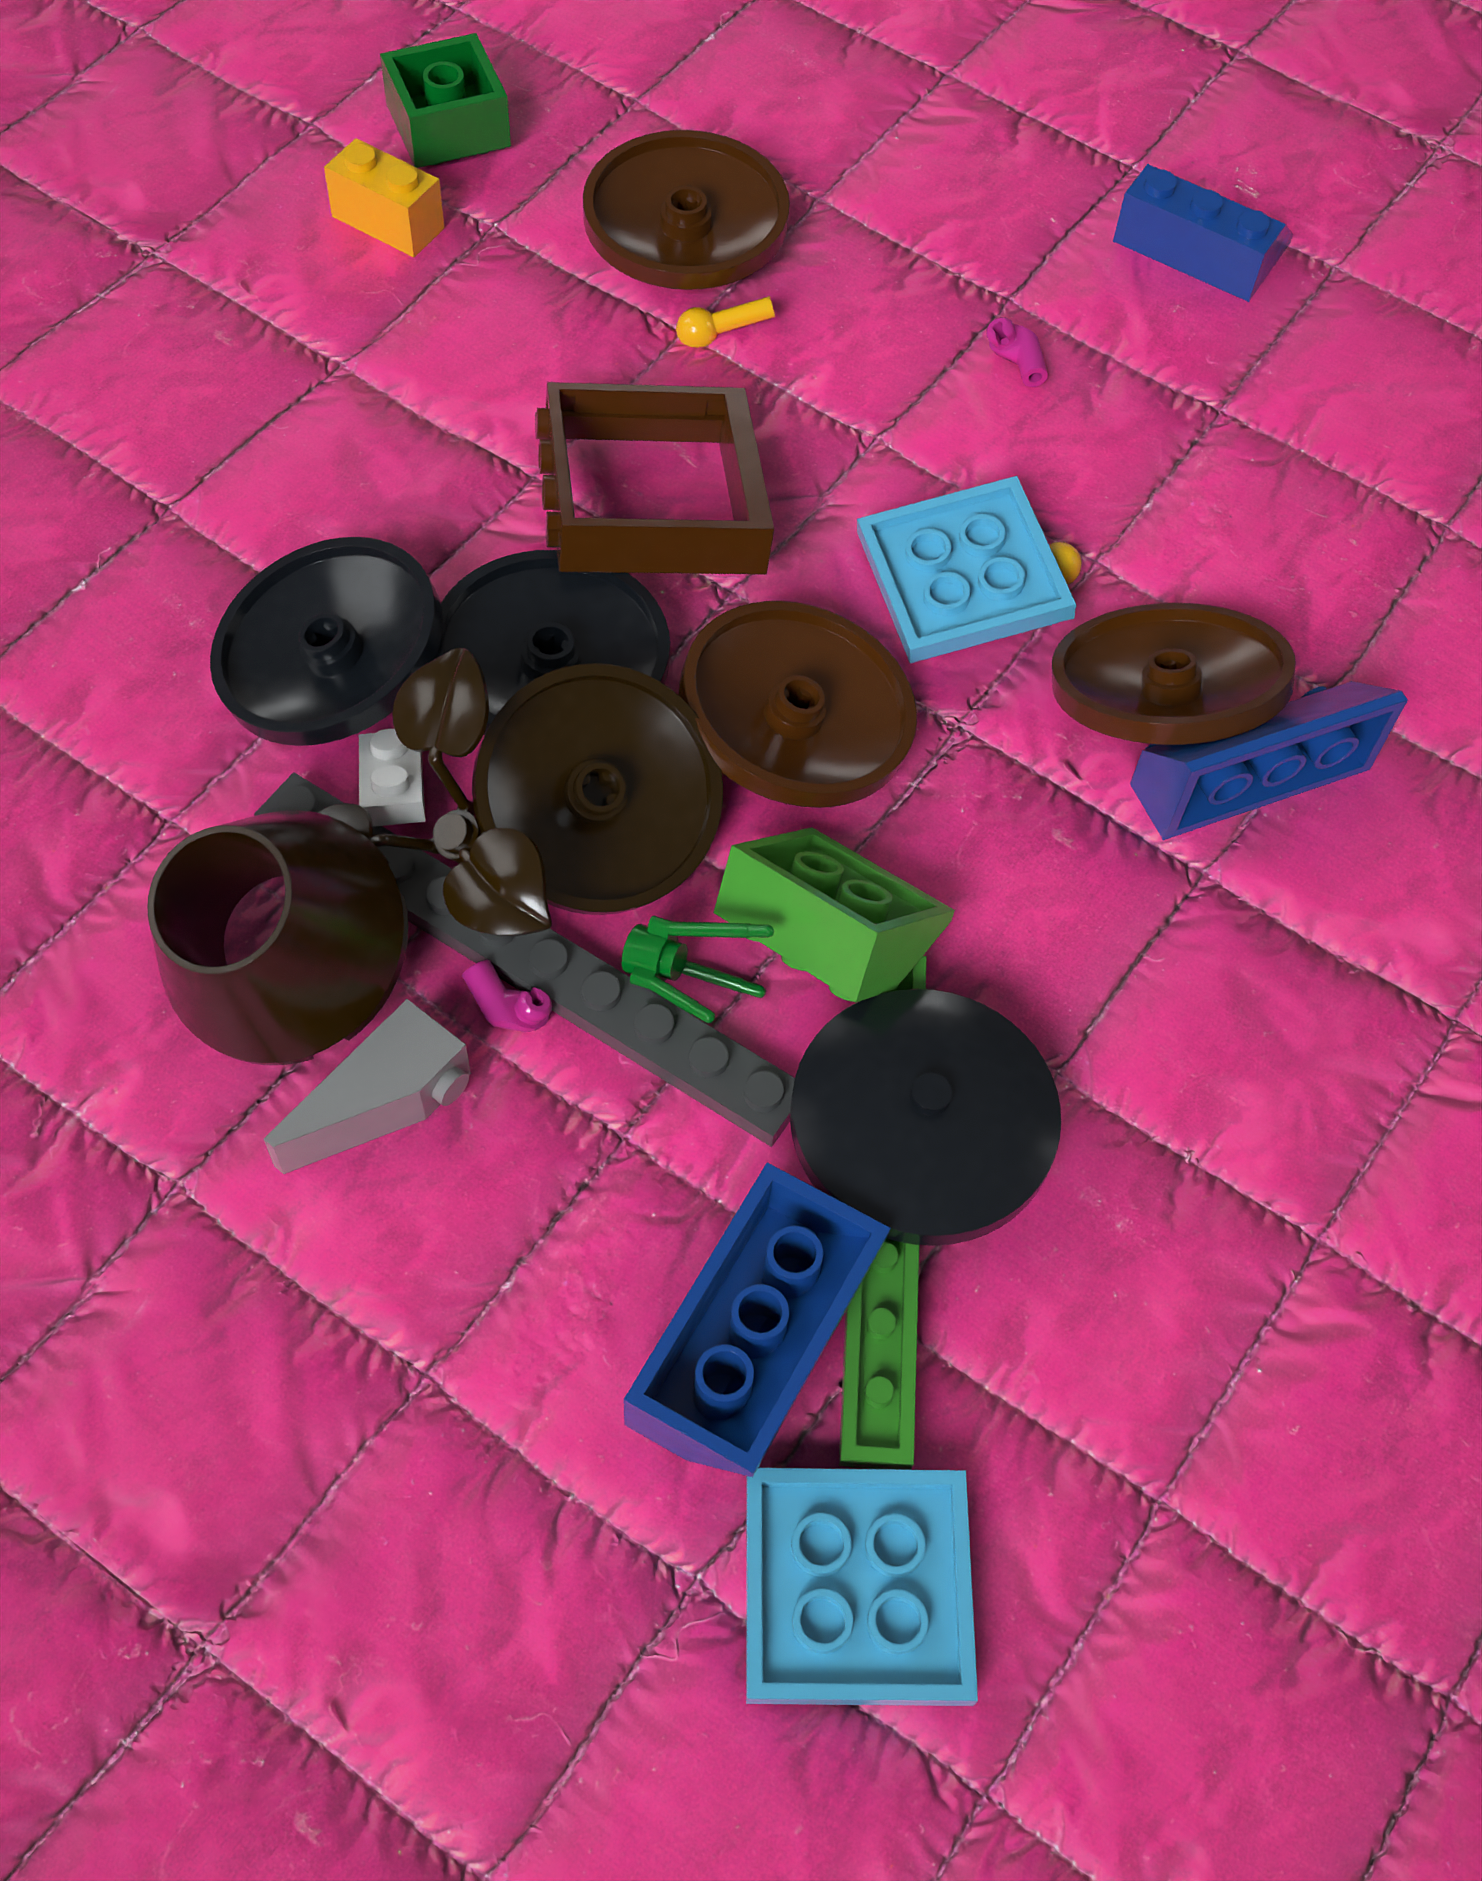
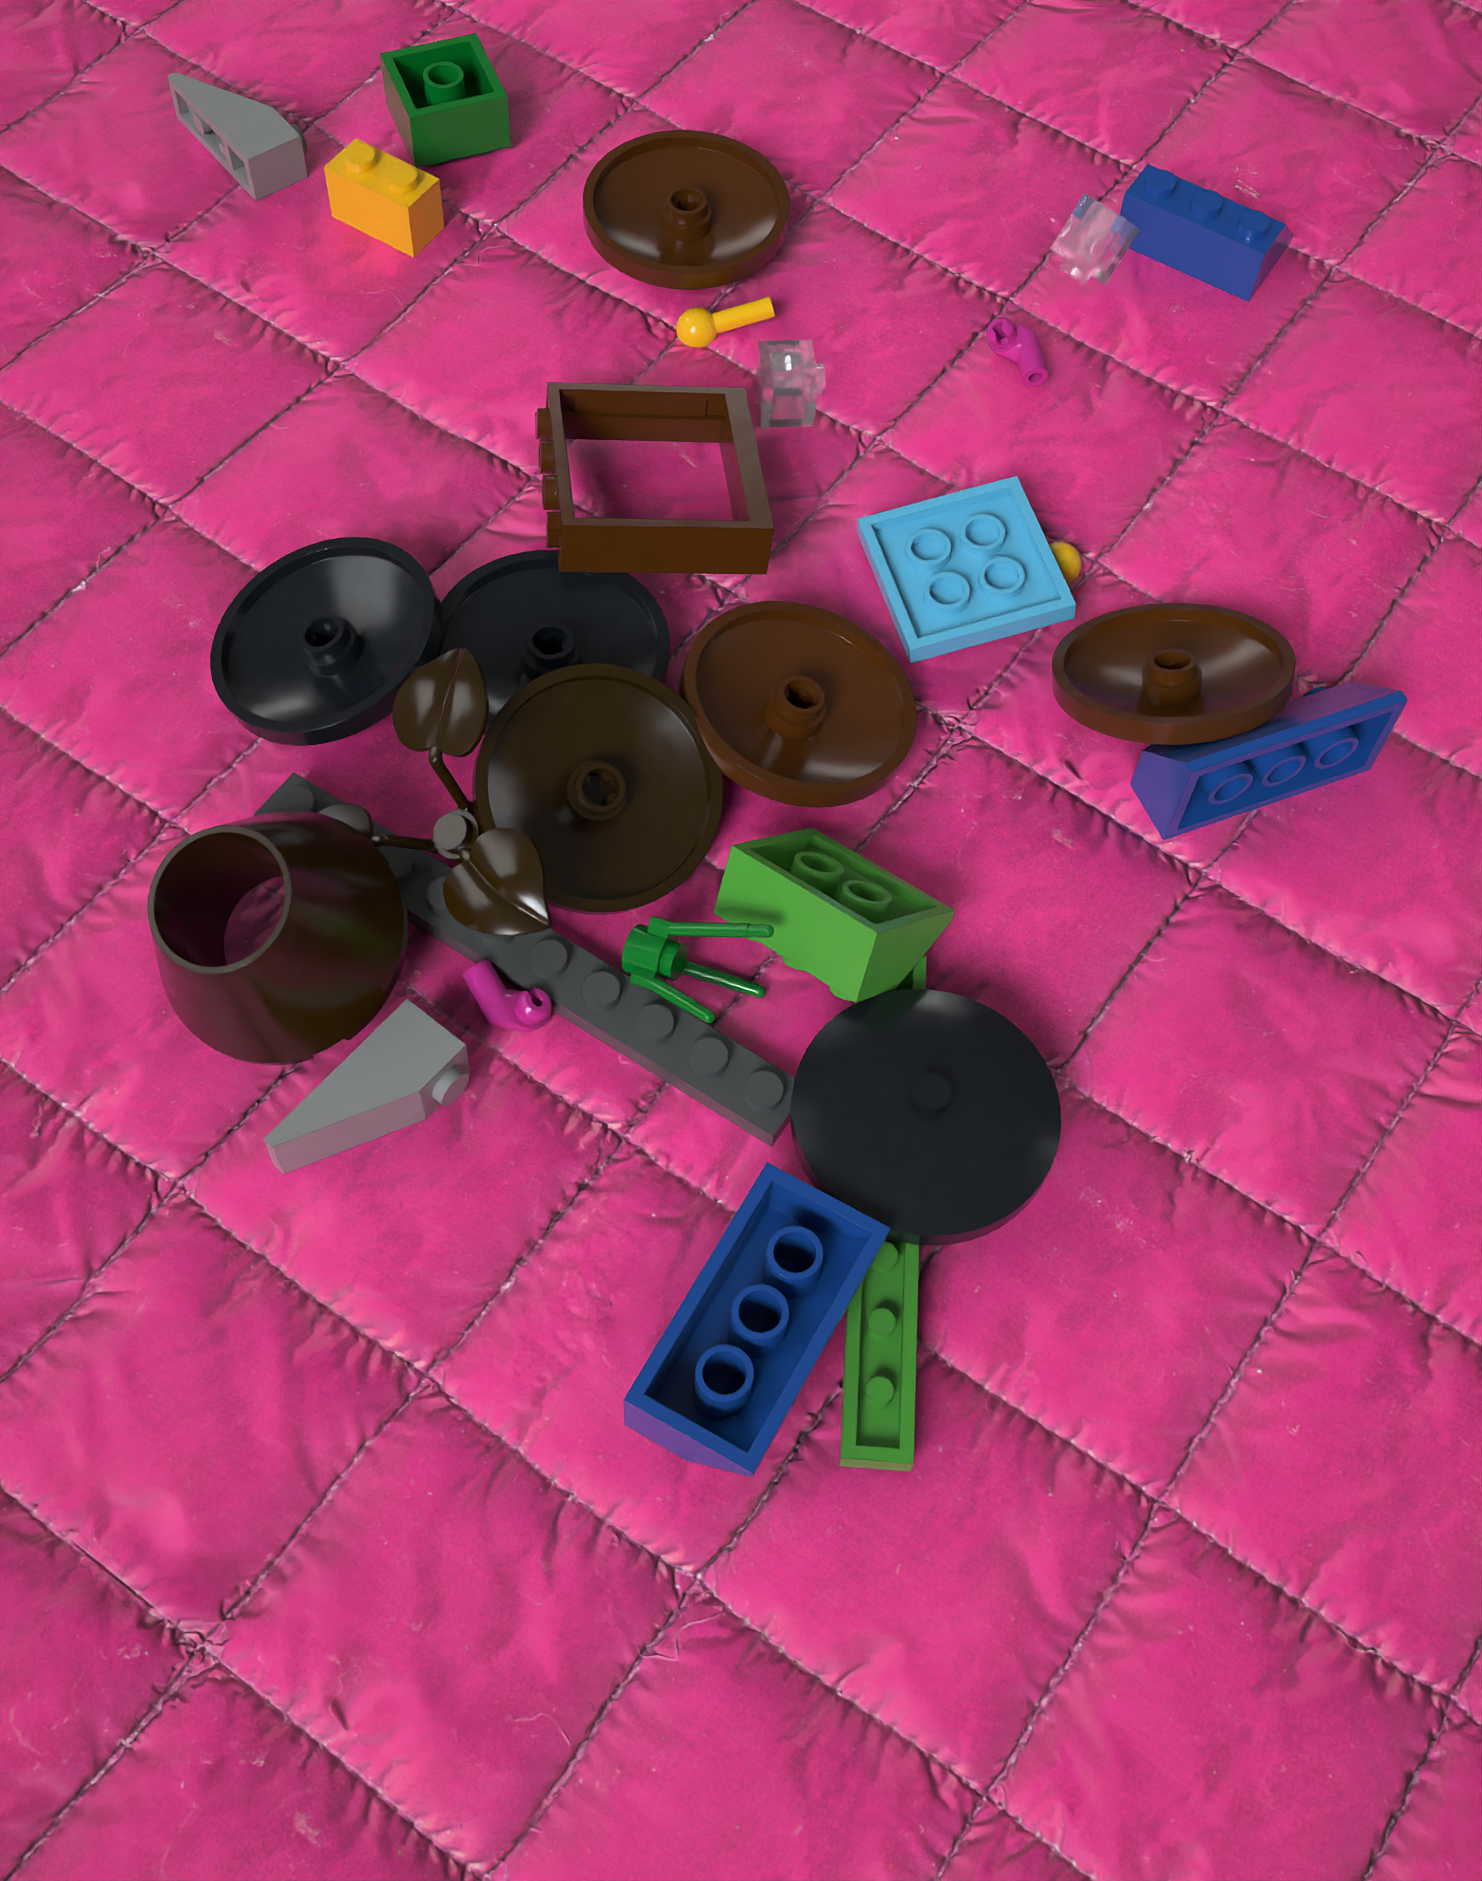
white plate [359,729,425,826] -> none
medium azure plate [746,1468,978,1706] -> none
none -> light grey slope [167,72,308,201]
none -> clear brick [756,340,825,428]
none -> clear brick [1050,193,1140,285]

